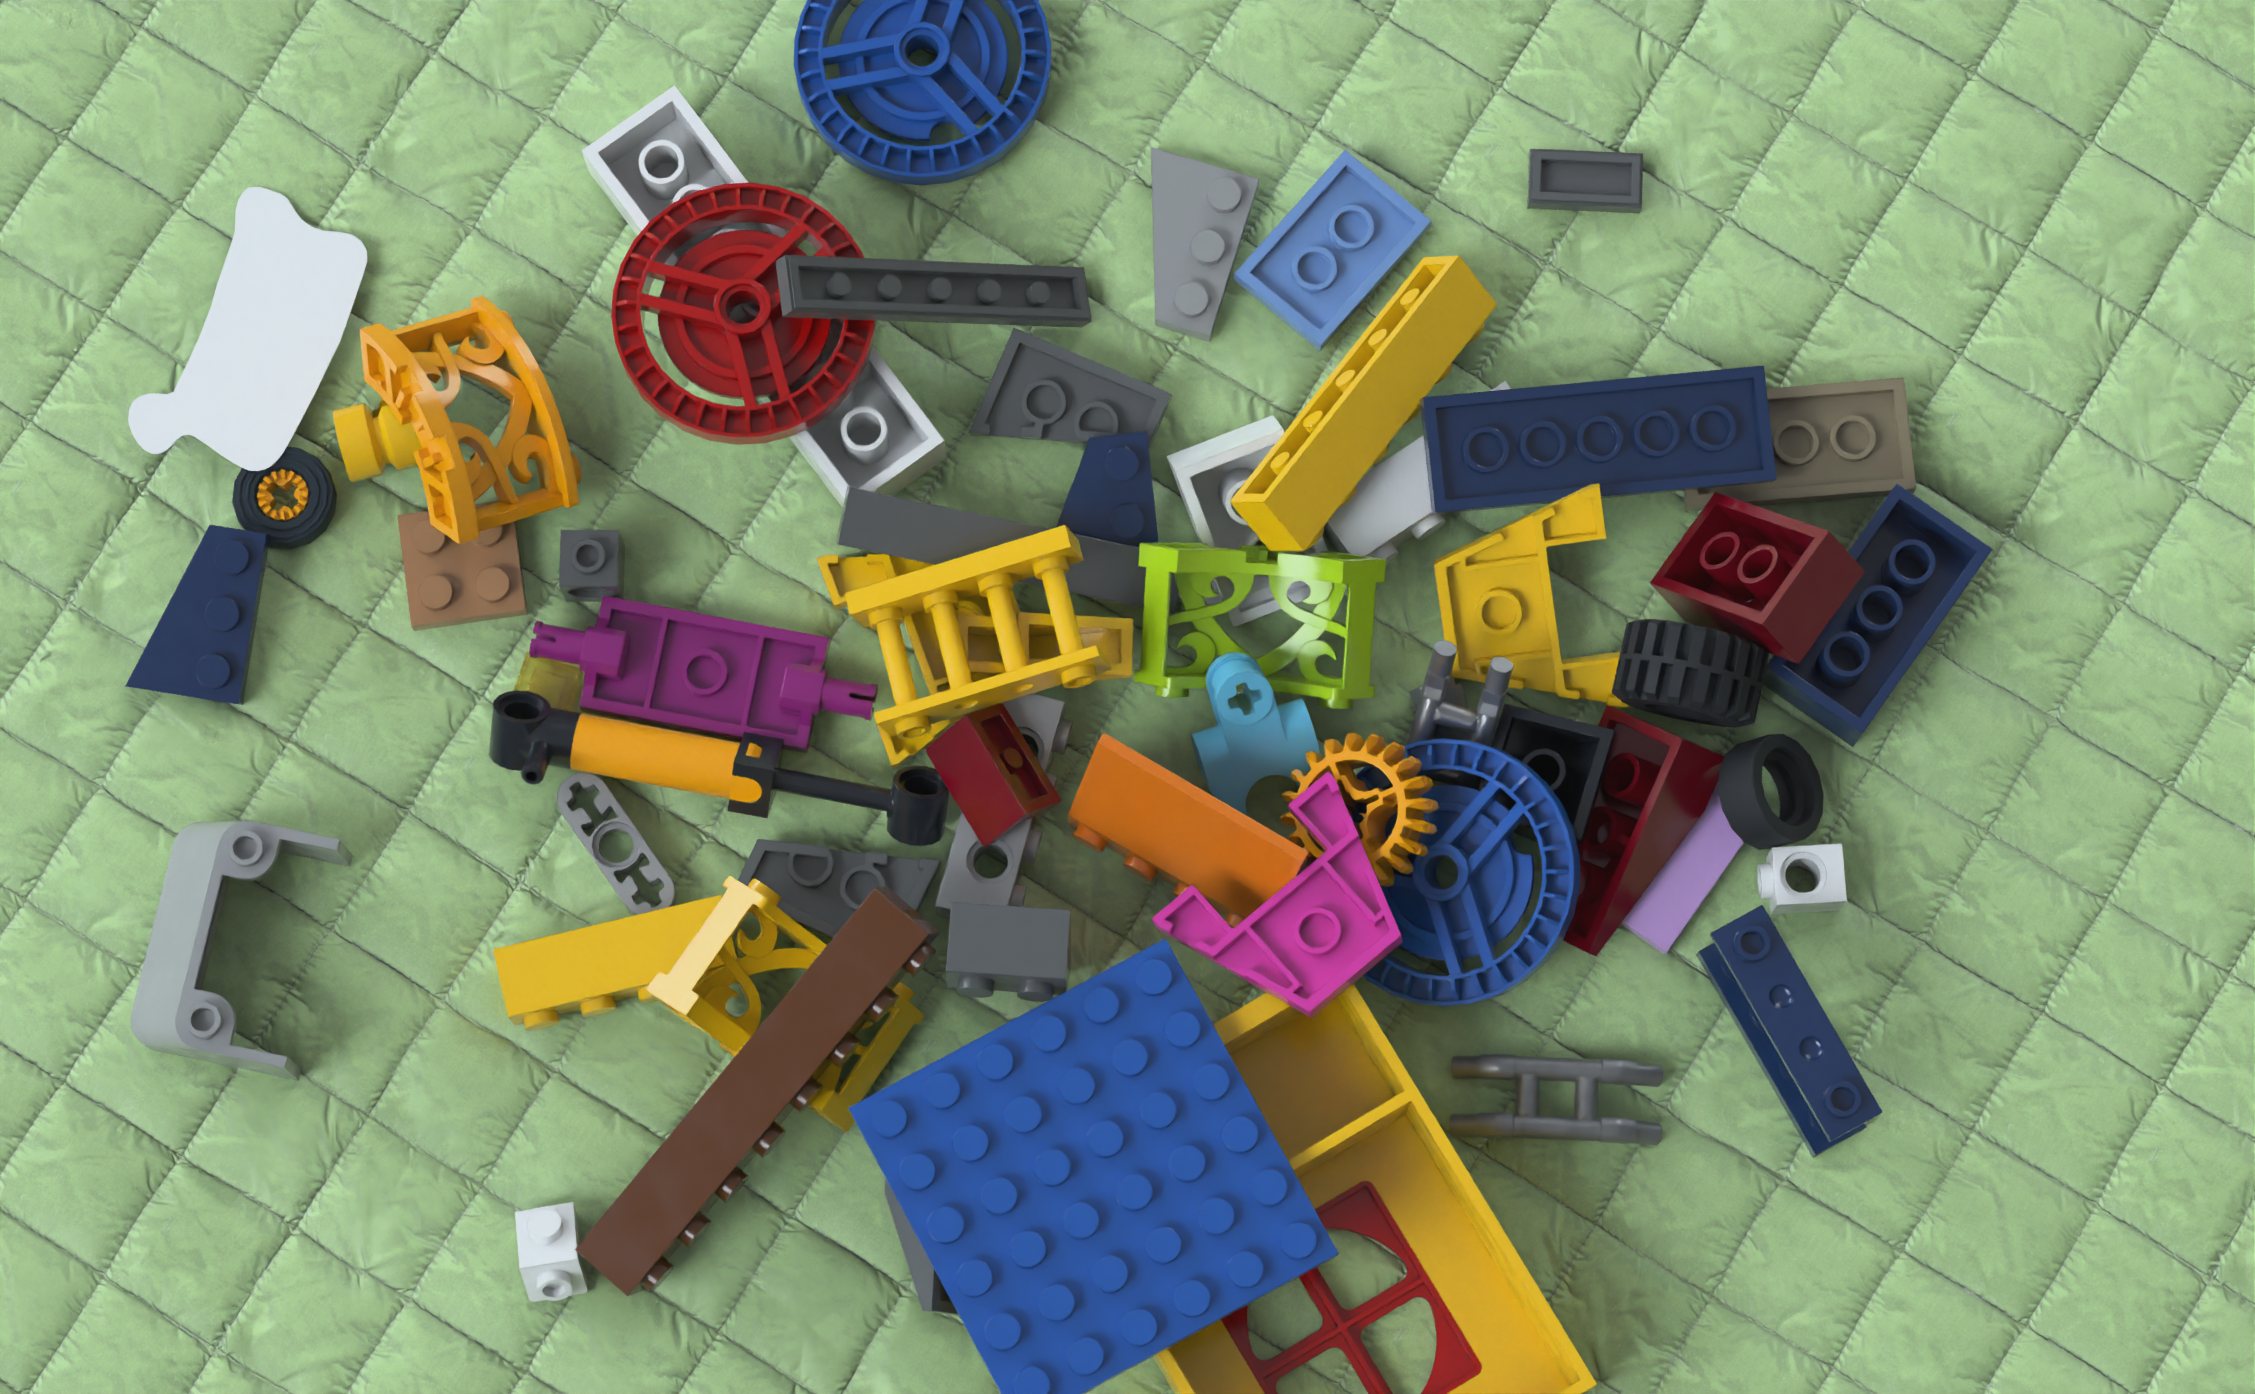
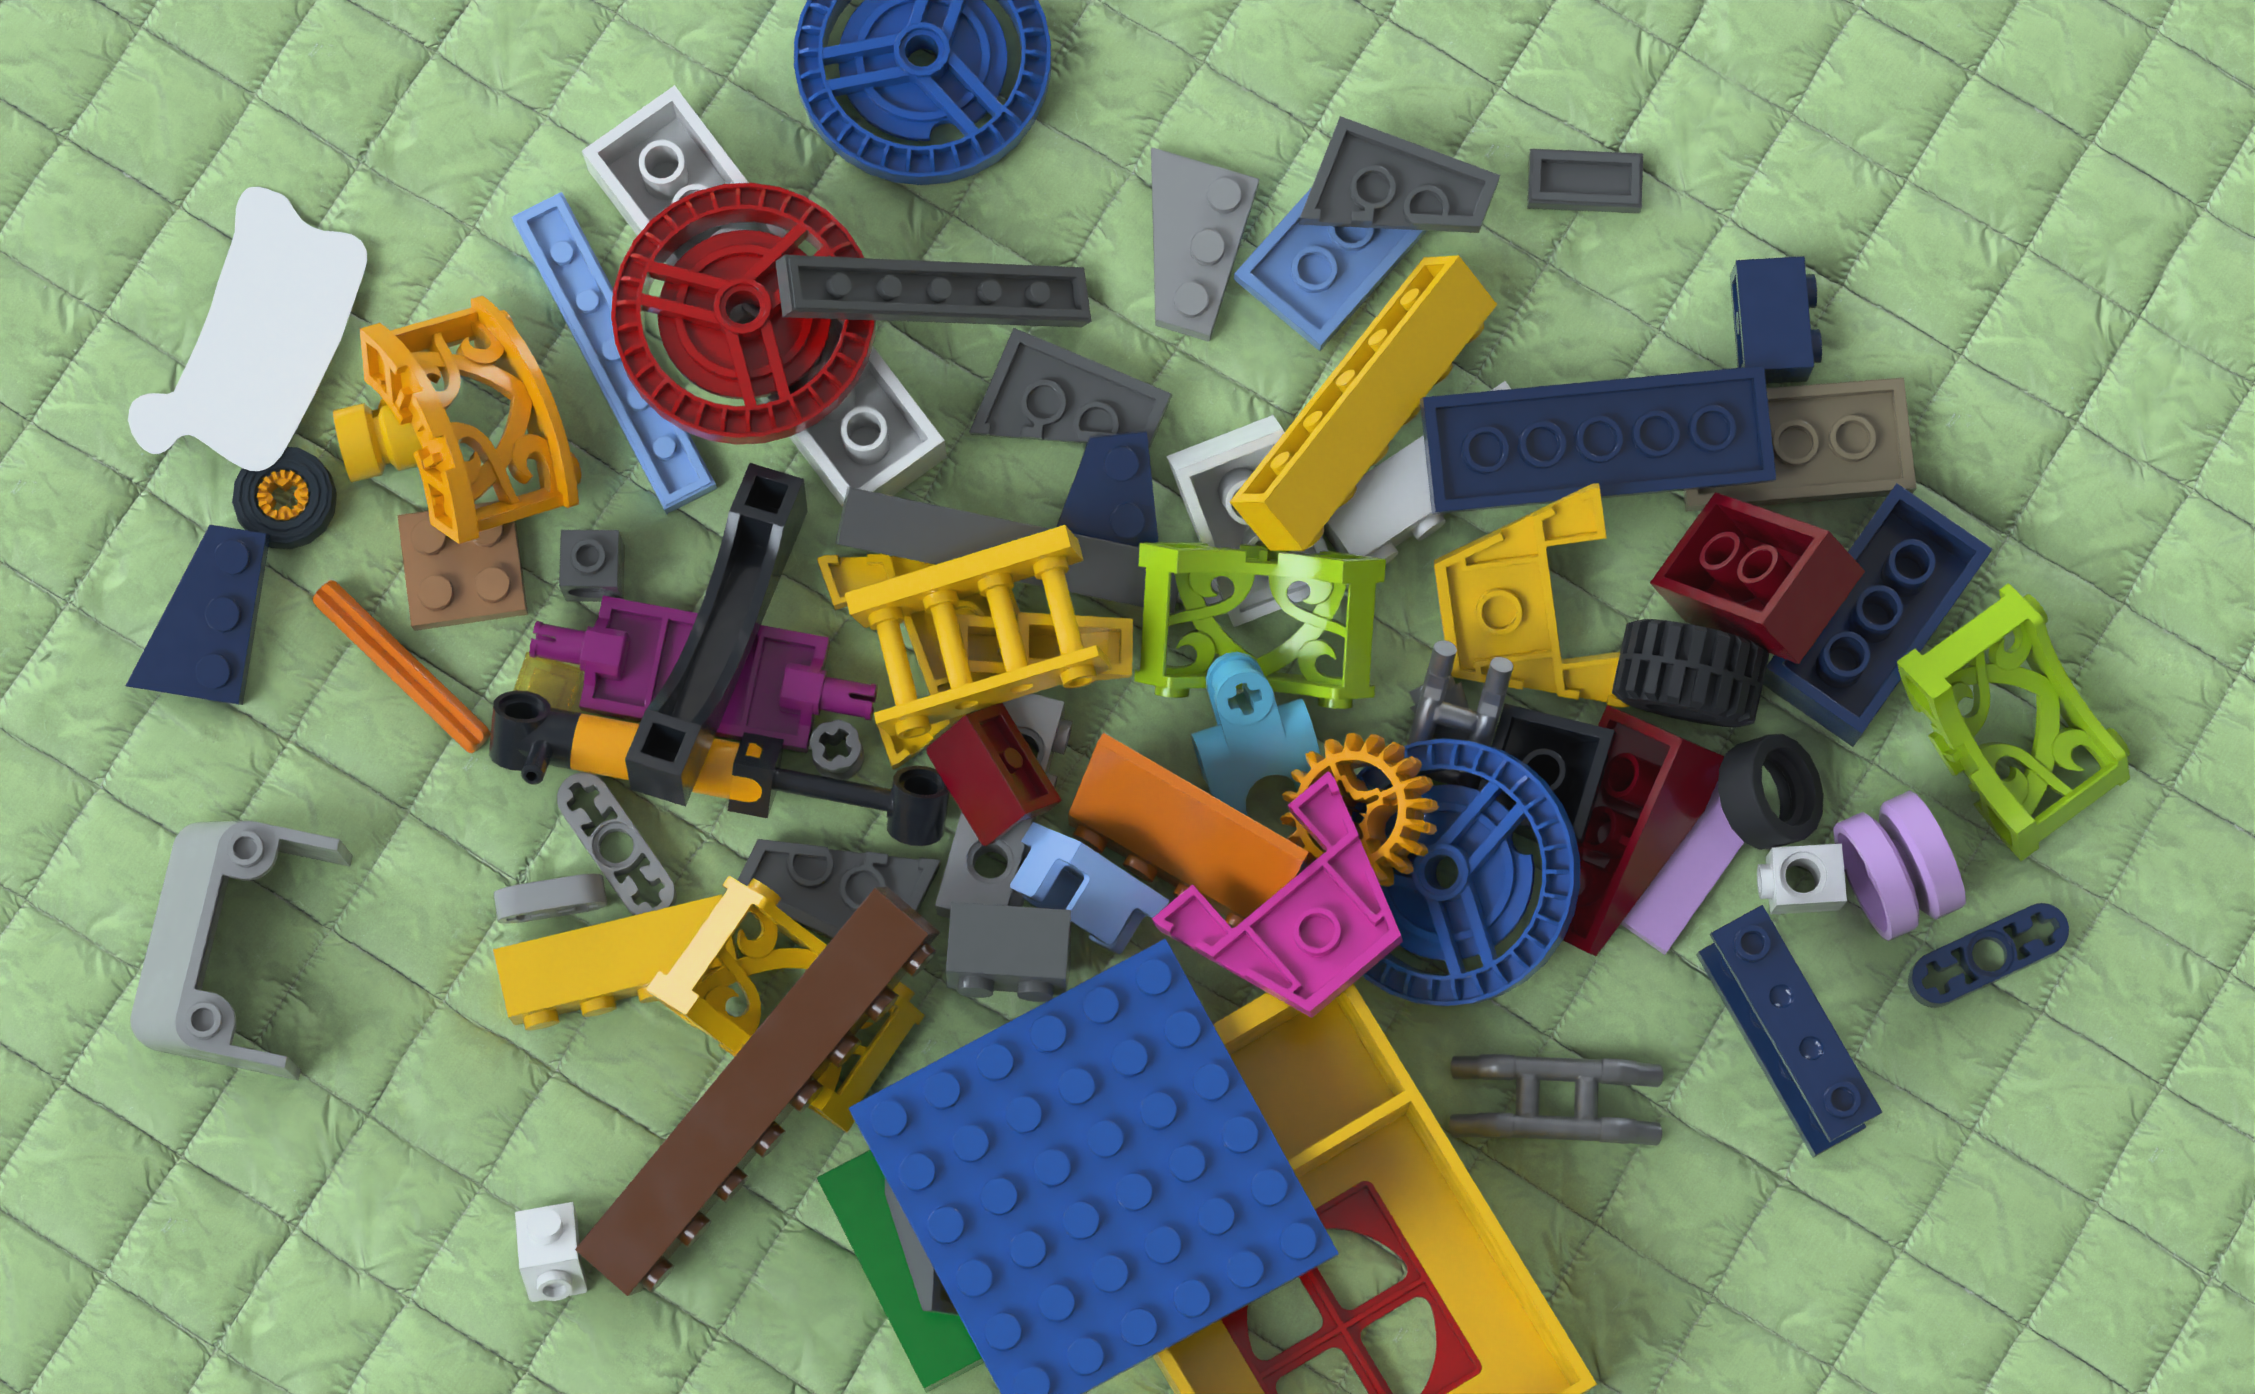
none -> orange axle [312,580,491,753]
none -> light grey beam [494,874,607,924]
none -> light blue tile [511,192,717,514]
none -> black arch [625,463,808,807]
none -> flat silver bush [810,720,864,780]
none -> green brick [816,1150,984,1393]
none -> light blue panel [1010,822,1170,954]
none -> dark grey wing [1299,116,1500,233]
none -> dark blue brick [1730,256,1822,384]
none -> lavender wheel [1833,790,1966,941]
none -> lime fence [1897,583,2130,861]
none -> dark blue beam [1908,903,2069,1008]

